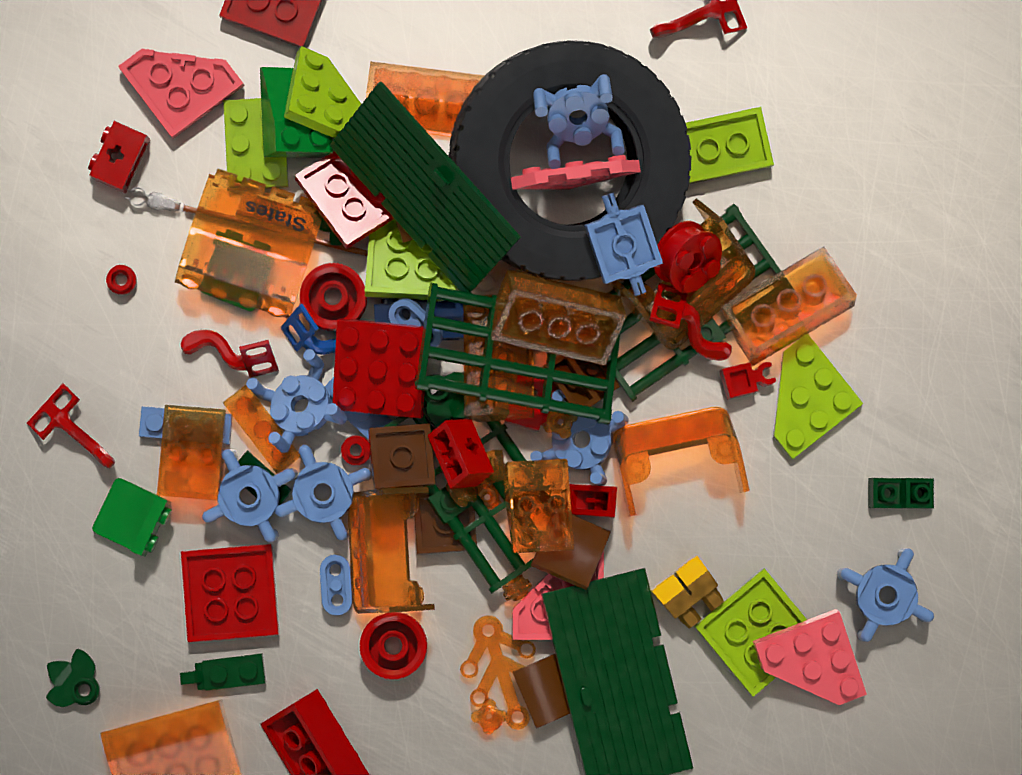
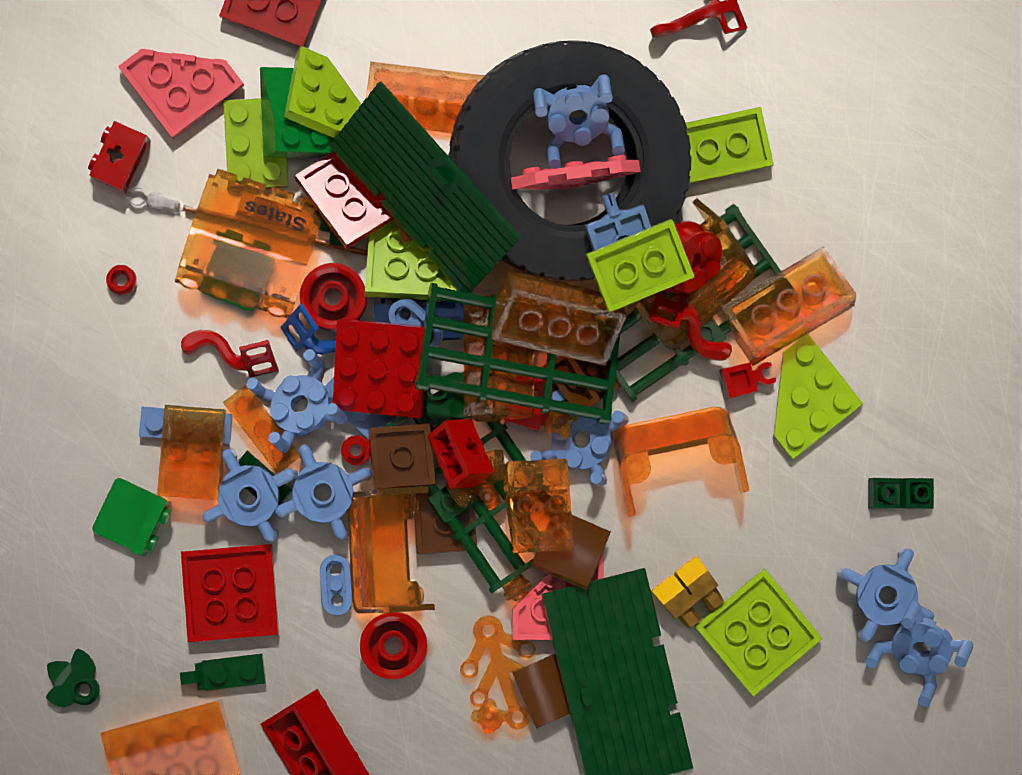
red piece [27,383,116,469] -> none
red slope [567,484,617,518] -> none
coral plate [752,609,867,705] -> none
none -> lime plate [585,219,695,312]
none -> medium blue plate [866,601,973,707]

